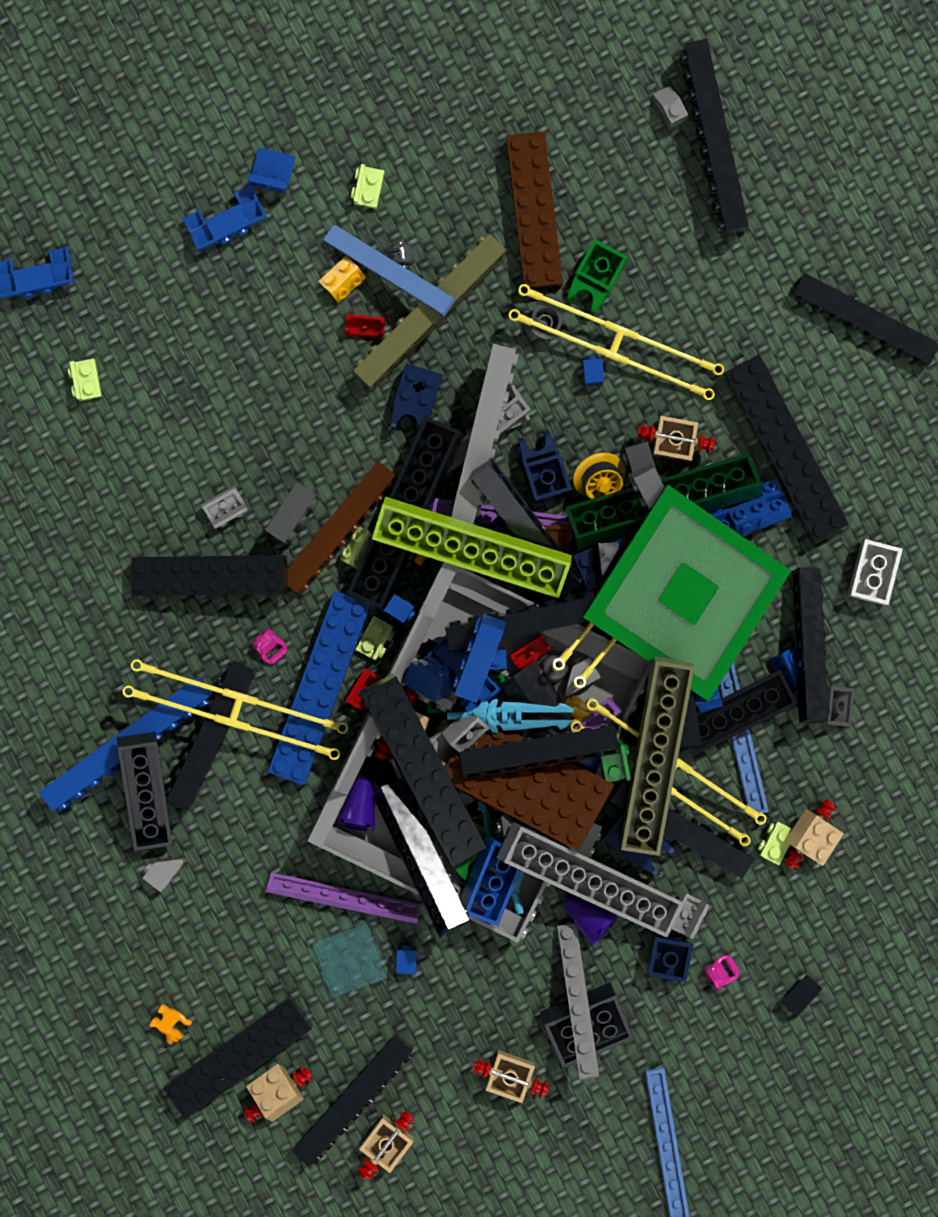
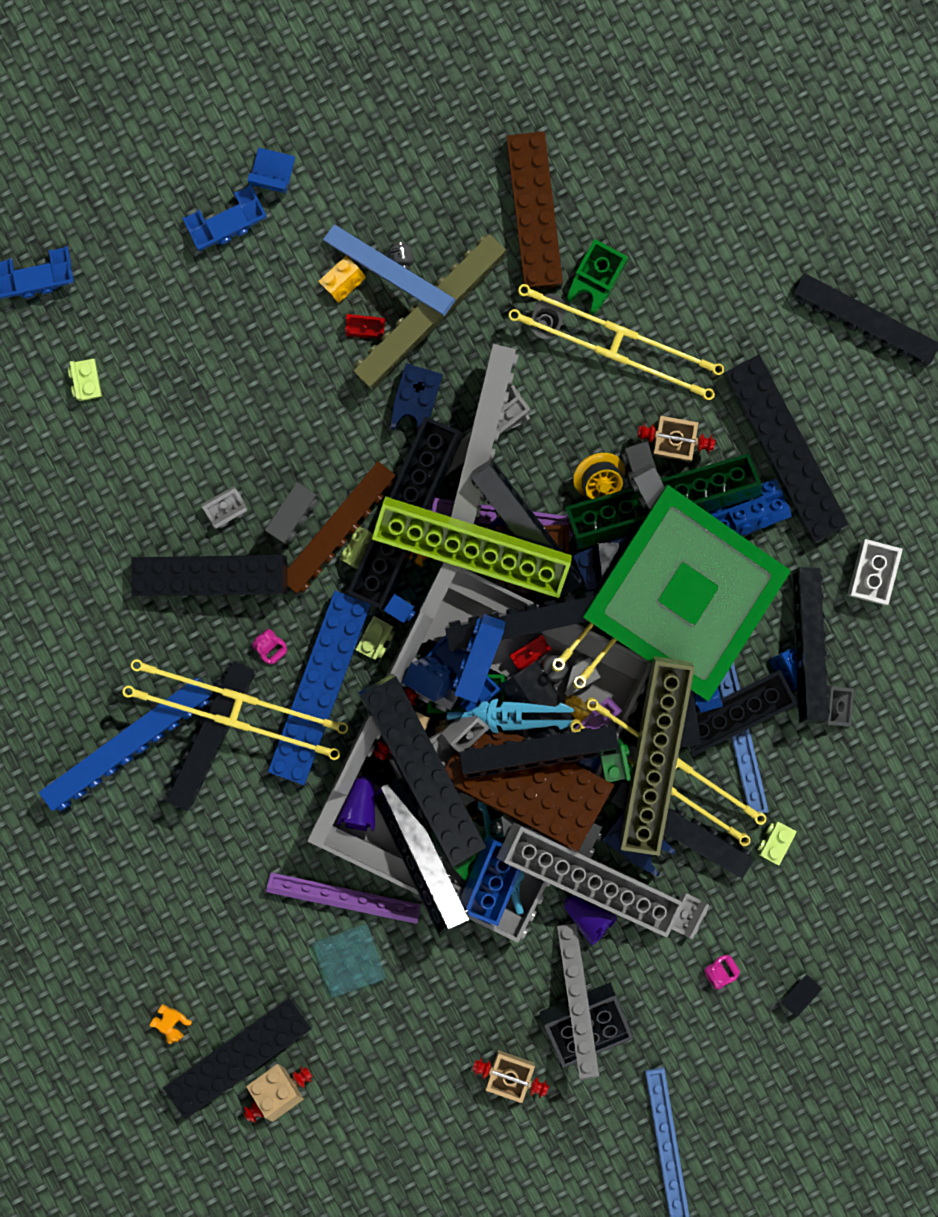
black brick [117,732,173,851] -> none
light grey slope [142,858,186,892] -> none
black brick [292,1033,413,1167] -> none
red hinge [345,668,383,712] -> none
yellowish green bracket [351,164,385,209] -> none
tan brick [358,1111,415,1180] -> none
blue brick [397,945,417,974] -> none
blue brick [489,648,507,670] -> none
dark blue brick [518,430,572,505] -> none
blue brick [582,356,604,385] -> none
dark blue brick [646,934,693,982] -> none
light grey slope [653,86,688,129] -> none
black brick [679,39,749,238] -> none
tan brick [783,800,844,870] -> none

